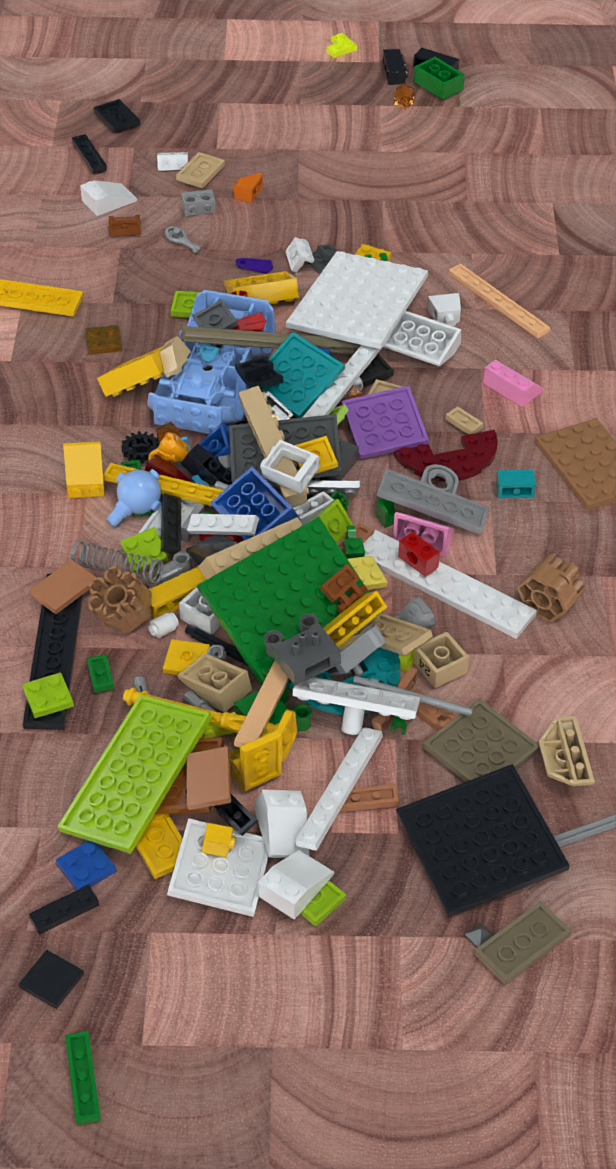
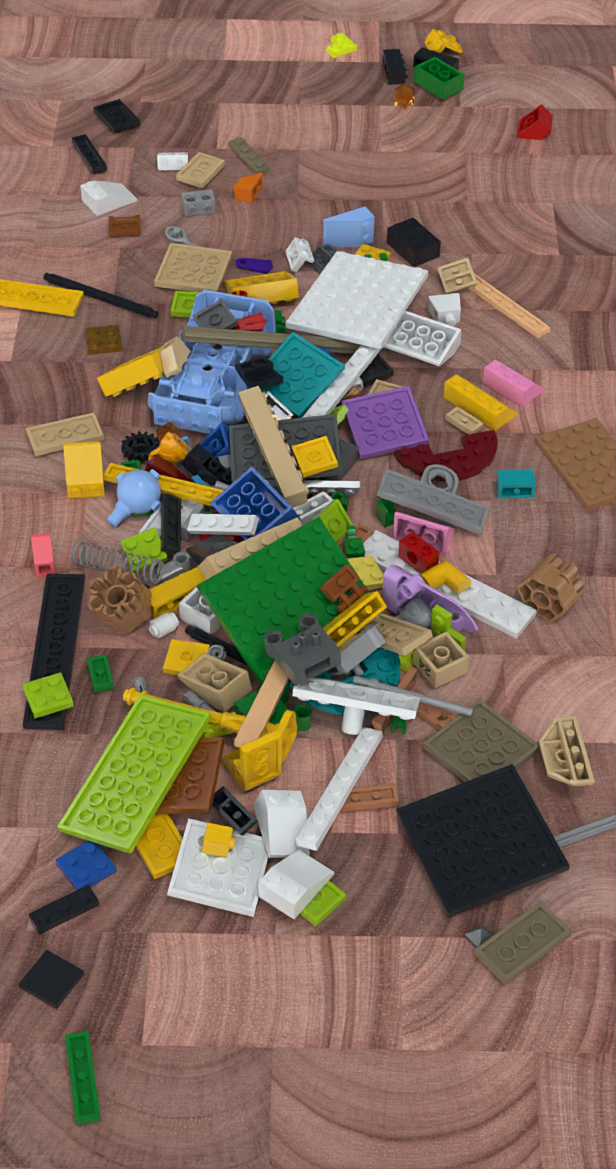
nougat tile [29,559,98,614] -> none
nougat tile [187,746,231,810] -> none
medium azure tile [199,344,219,361] -> none
white window [260,440,320,493] -> none
none -> tan plate [26,413,104,456]
none -> coral slope [31,533,55,578]
none -> black piece [43,273,158,318]
none -> tan plate [154,243,233,292]
none -> dark tan plate [228,137,270,174]
none -> green plate [275,310,287,334]
none -> light blue slope [323,207,375,247]
none -> lavender panel [383,565,478,633]
none -> black brick [387,217,441,267]
none -> yellow brick [419,559,472,594]
none -> yellow bracket [424,29,463,54]
none -> lime plate [430,604,466,651]
none -> tan slope [437,257,477,294]
none -> yellow slope [443,374,518,431]
none -> red slope [517,104,553,140]

